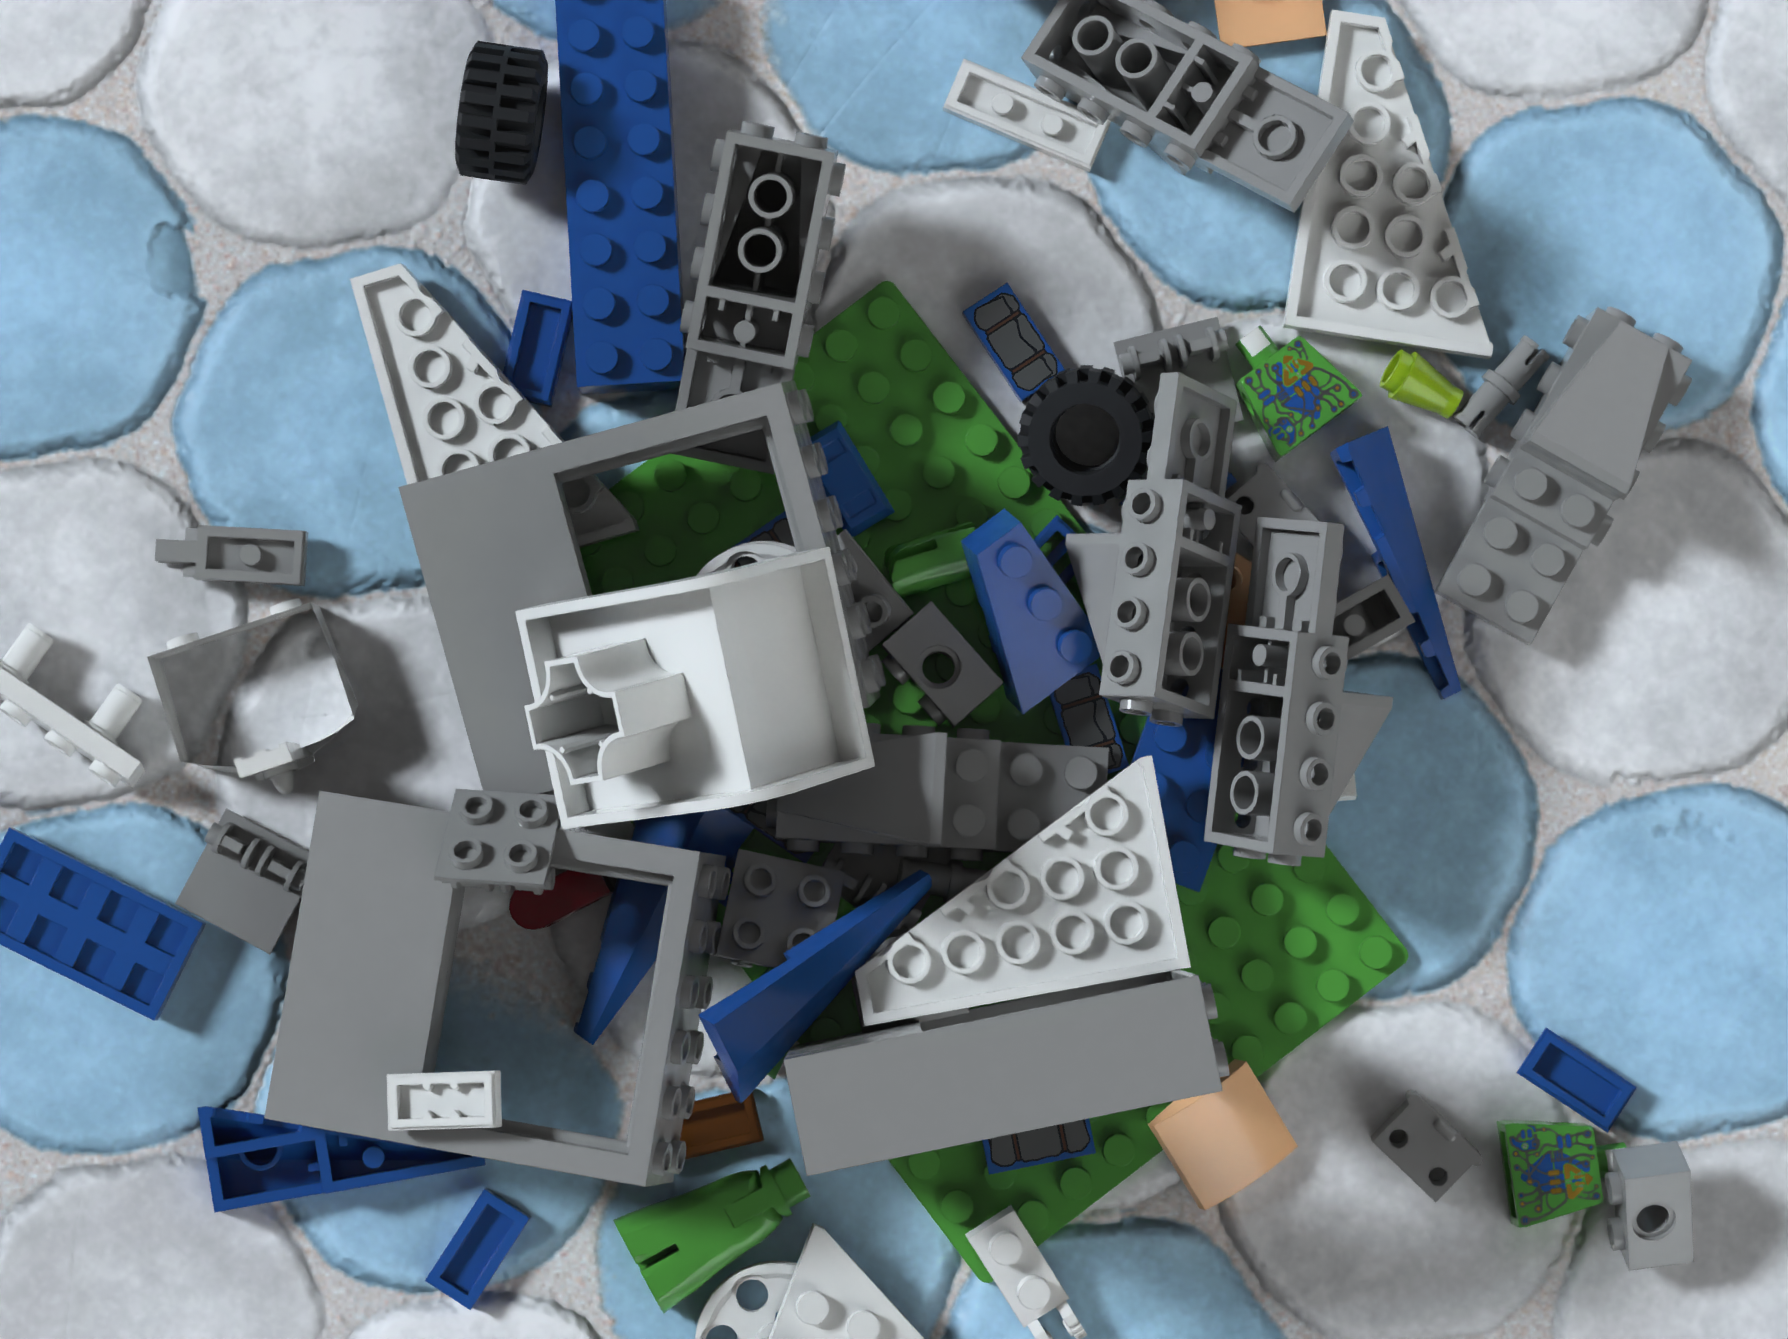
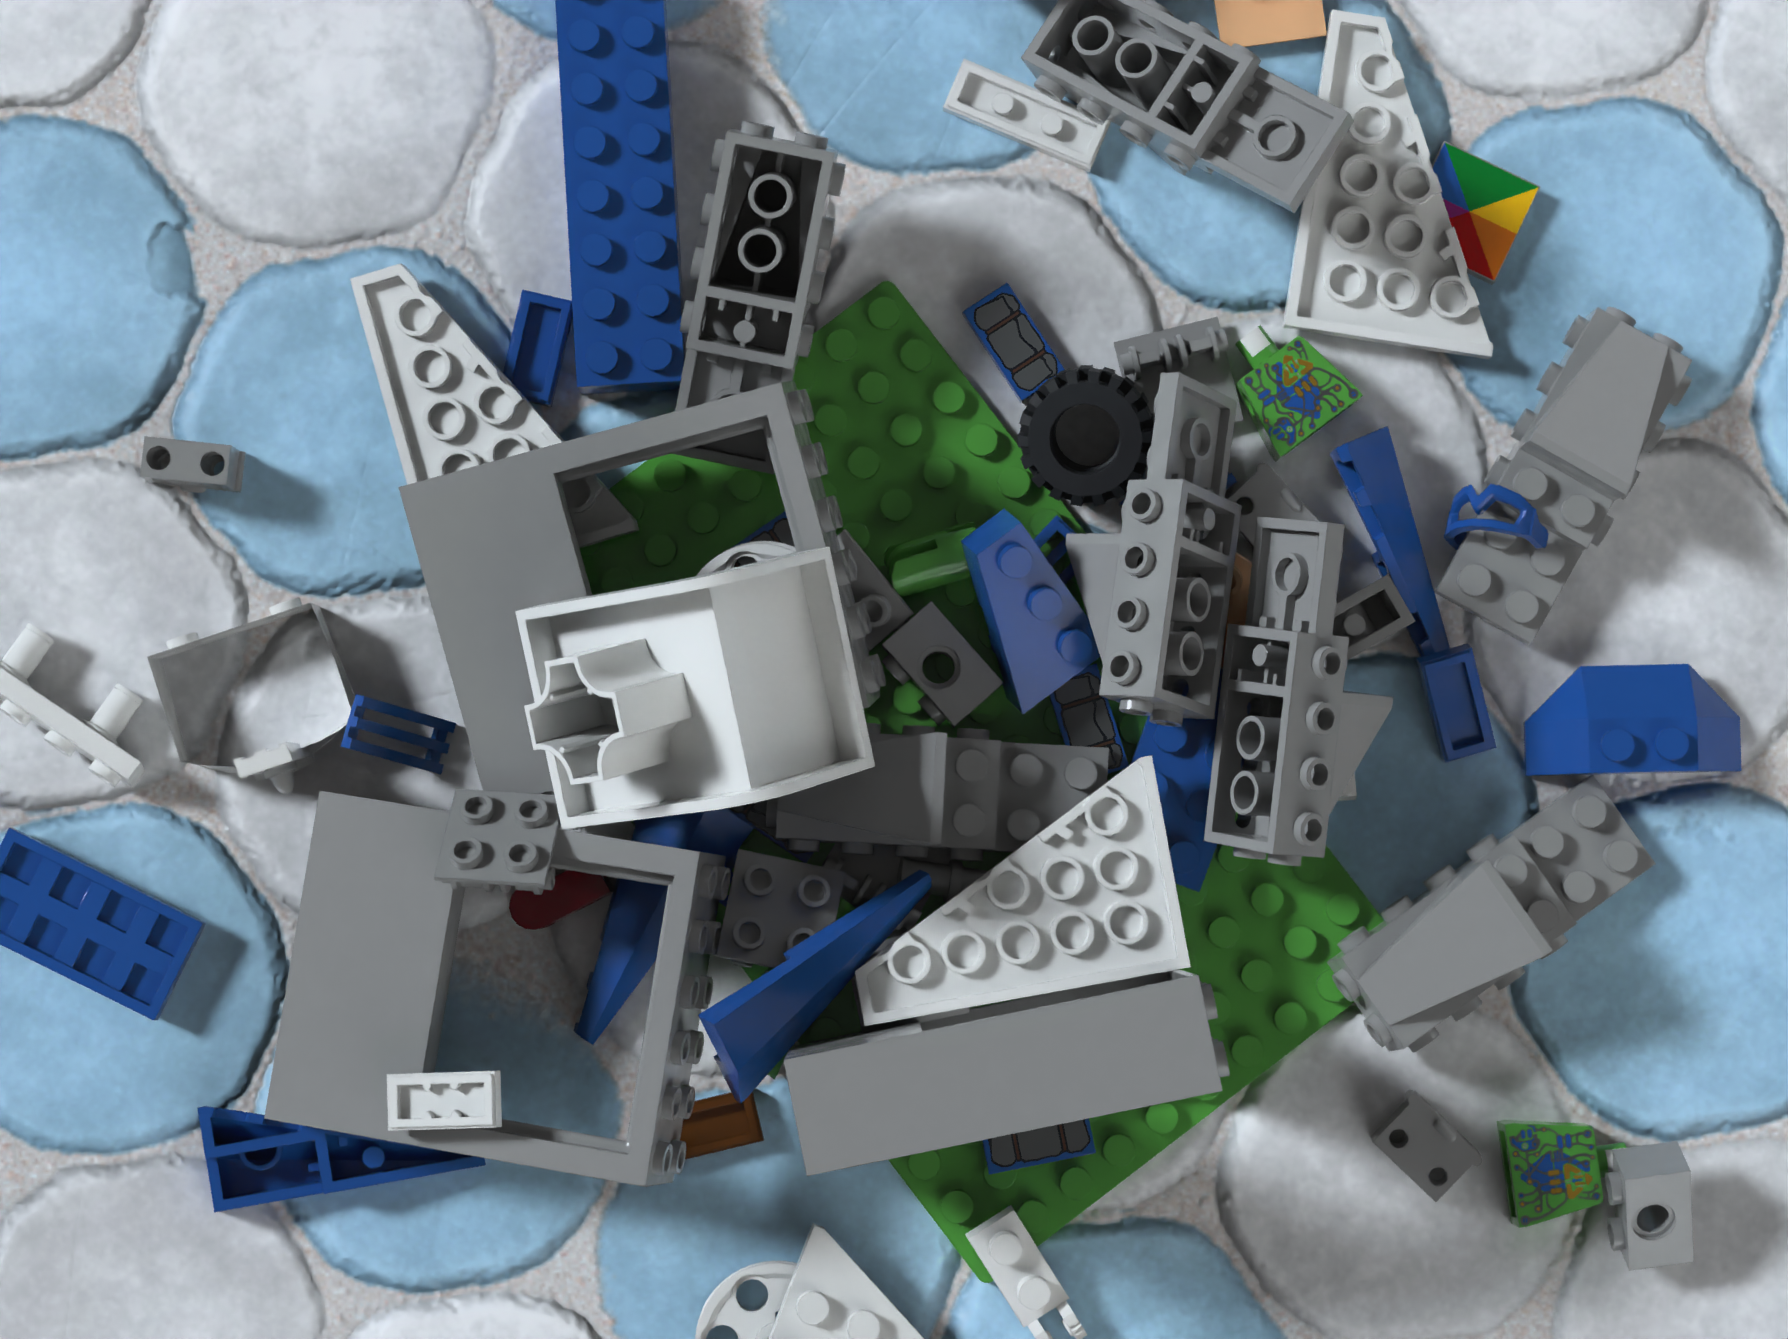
light grey hinge [155,525,308,586] -> none
light grey hinge [175,808,309,954] -> none
blue tile [425,1187,531,1310] -> none
black tyre [455,41,548,185] -> none
bright green piece [613,1158,811,1314] -> none
blue tile [810,420,895,537] -> none
light nougat slope [1148,1059,1298,1210] -> none
lime cone [1379,349,1464,419] -> none
light grey pin [1452,335,1550,439] -> none
blue tile [1516,1027,1637,1133] -> none
none -> light grey piece [140,436,246,493]
none -> blue tile [341,694,456,775]
none -> light grey wedge [1327,775,1655,1052]
none -> blue tile [1416,643,1497,763]
none -> tile [1432,141,1540,285]
none -> blue helmet [1444,484,1549,550]
none -> blue wedge [1523,664,1742,776]

